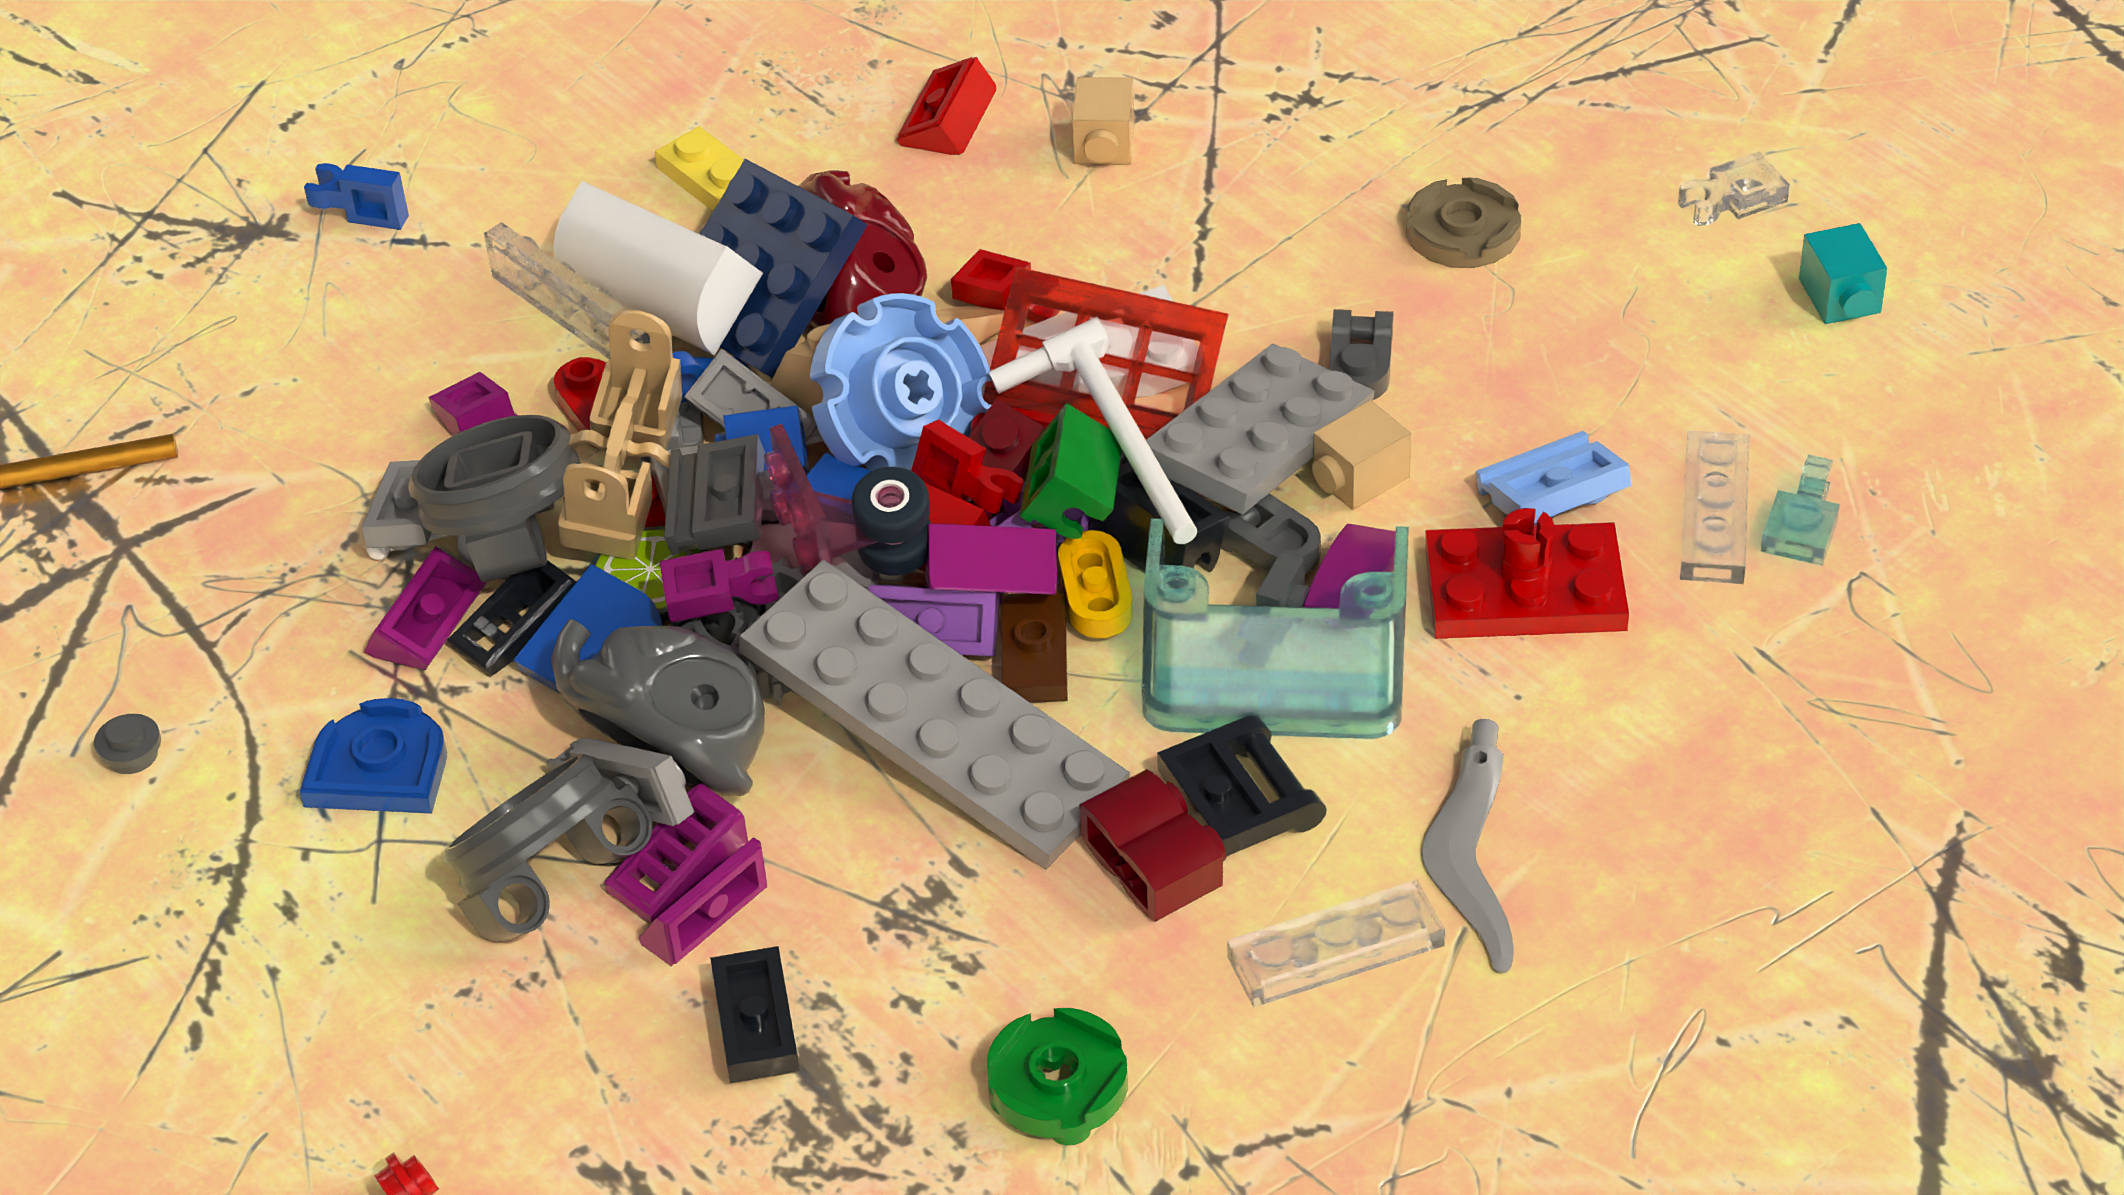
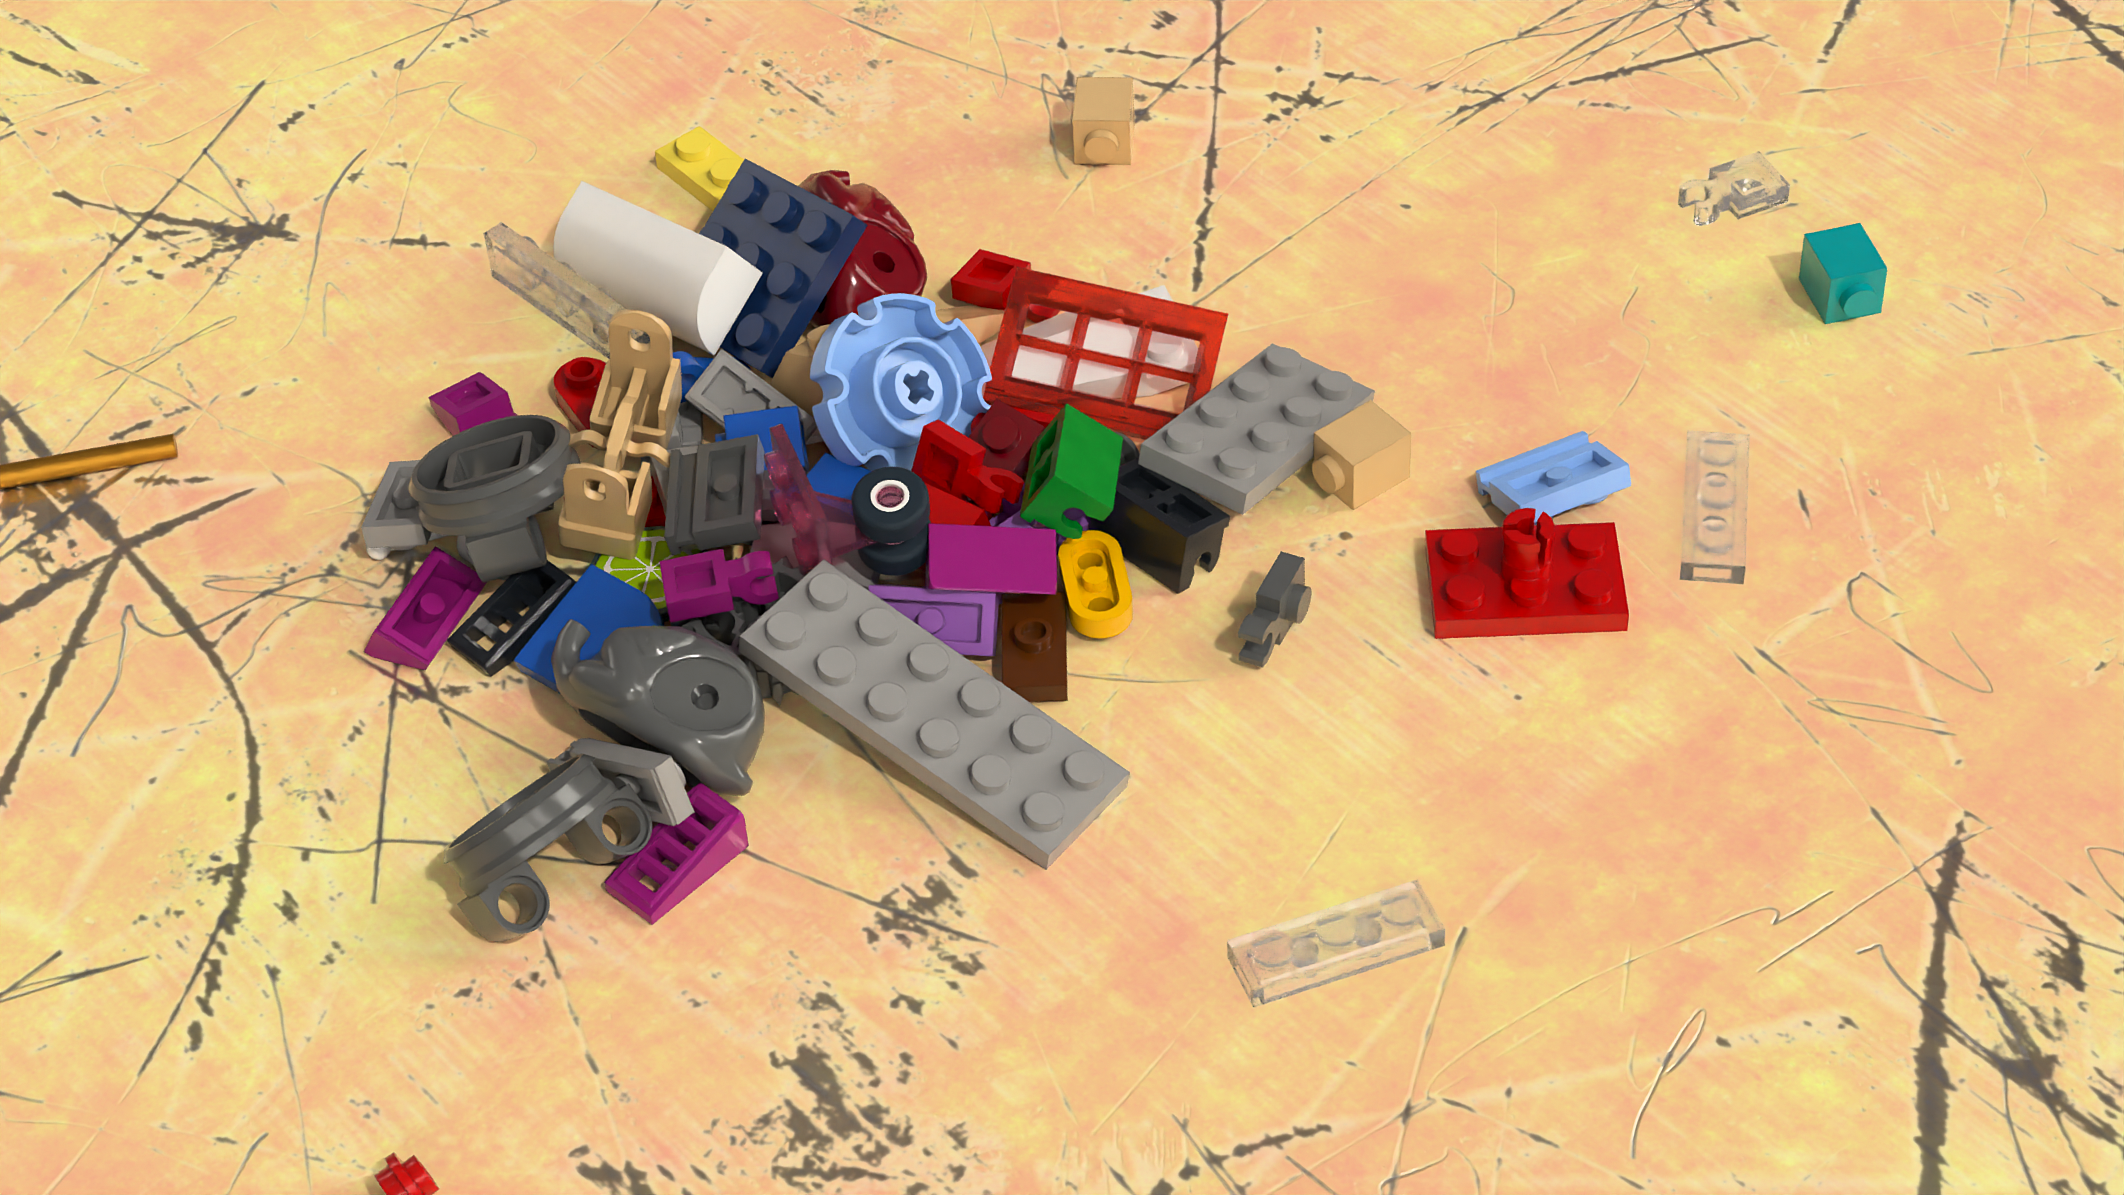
dark grey plate [94,714,161,774] -> none
blue tile [300,698,447,814] -> none
blue plate [304,163,409,230] -> none
magenta slope [639,837,767,967] -> none
black plate [710,946,800,1083] -> none
red slope [896,57,997,155] -> none
green plate [987,1008,1128,1146] -> none
white bar [988,316,1197,544] -> none
dark red brick [1079,769,1226,922] -> none
clear light blue windscreen [1141,519,1409,739] -> none
black plate [1157,715,1327,856] -> none
dark grey plate [1221,493,1321,573] -> none
magenta slope [1304,523,1407,629] -> none
dark grey plate [1329,309,1394,400] -> none
dark tan tile [1406,177,1521,268] -> none
light grey piece [1422,719,1514,973] -> none
clear light blue plate [1761,454,1840,566] -> none

